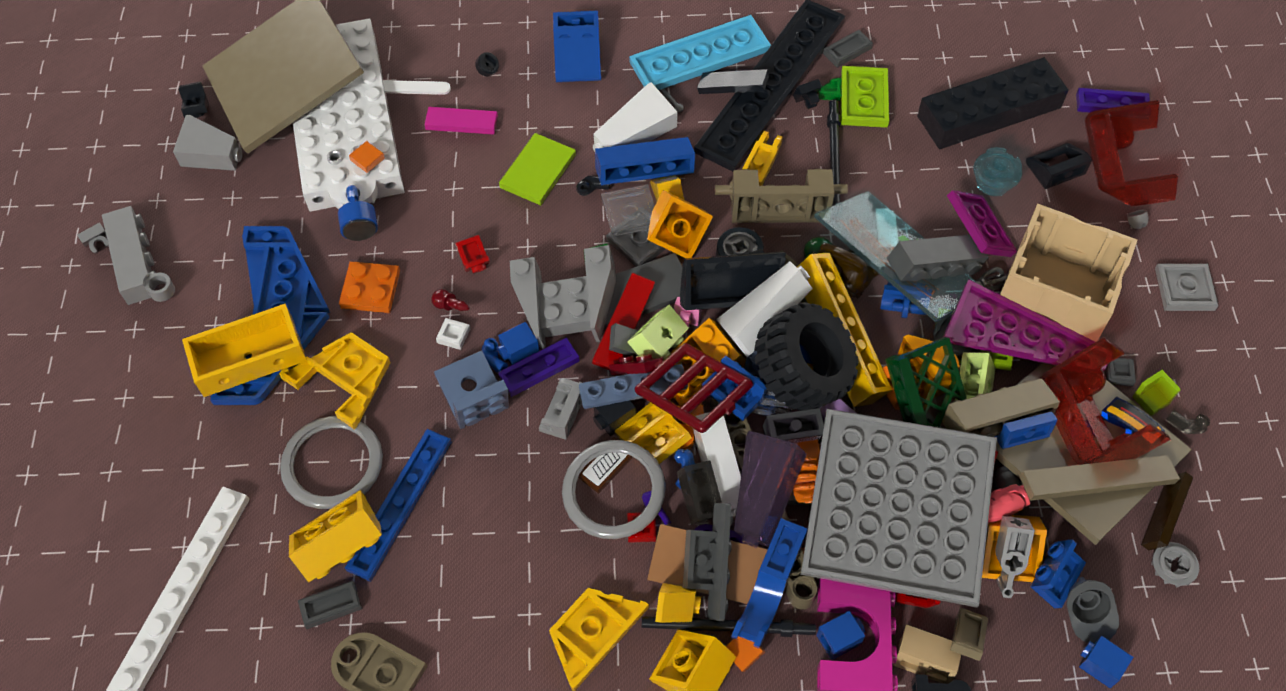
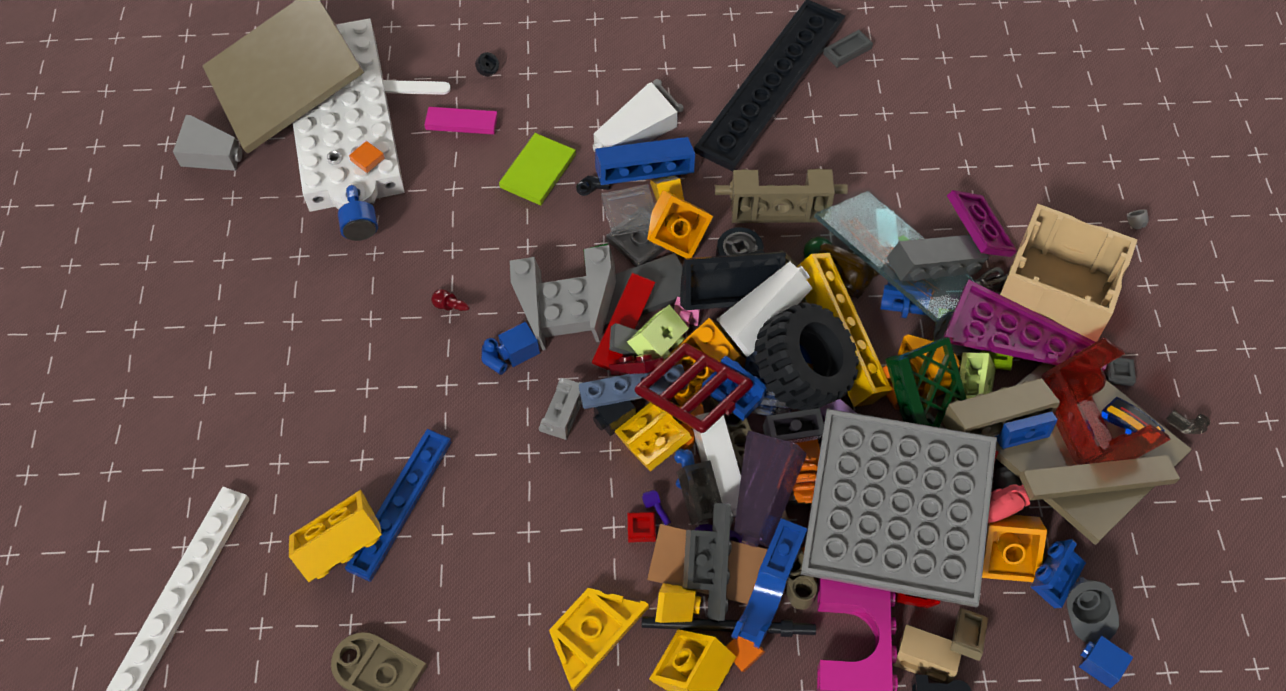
light grey tile [77,222,109,254] -> none
light grey hinge [102,206,175,305] -> none
black bracket [178,82,208,118] -> none
yellow piece [182,303,307,397] -> none
blue wing [210,226,330,405] -> none
yellow wing [279,332,391,430] -> none
light grey wedge [280,416,383,509] -> none
dark grey tile [298,581,362,629] -> none
orange plate [339,262,400,313] -> none
sand blue bracket [434,351,509,429] -> none
white tile [436,318,470,350] -> none
red bracket [455,235,490,274] -> none
dark purple plate [498,337,580,397] -> none
blue slope [553,11,601,82] -> none
light grey wedge [562,440,666,539] -> none
tile [578,437,633,494] -> none
medium azure plate [629,15,771,90] -> none
tile [697,69,769,94] -> none
yellow hinge [742,131,783,186] -> none
black tile [793,79,822,109] -> none
blue brick [816,611,865,661] -> none
green tile [818,78,841,101] -> none
black bar [827,100,841,220] -> none
lime plate [841,66,889,128] -> none
black brick [917,57,1069,150] -> none
clear light blue cone [973,147,1022,196] -> none
light grey piece [995,516,1035,598] -> none
black tile [1026,143,1093,189] -> none
dark purple plate [1076,88,1151,117] -> none
clear red windscreen [1085,100,1178,206] -> none
lime panel [1132,370,1180,416] -> none
dark brown tile [1141,472,1193,551] -> none
light grey gear [1151,542,1199,588] -> none
light grey tile [1155,264,1218,311] -> none

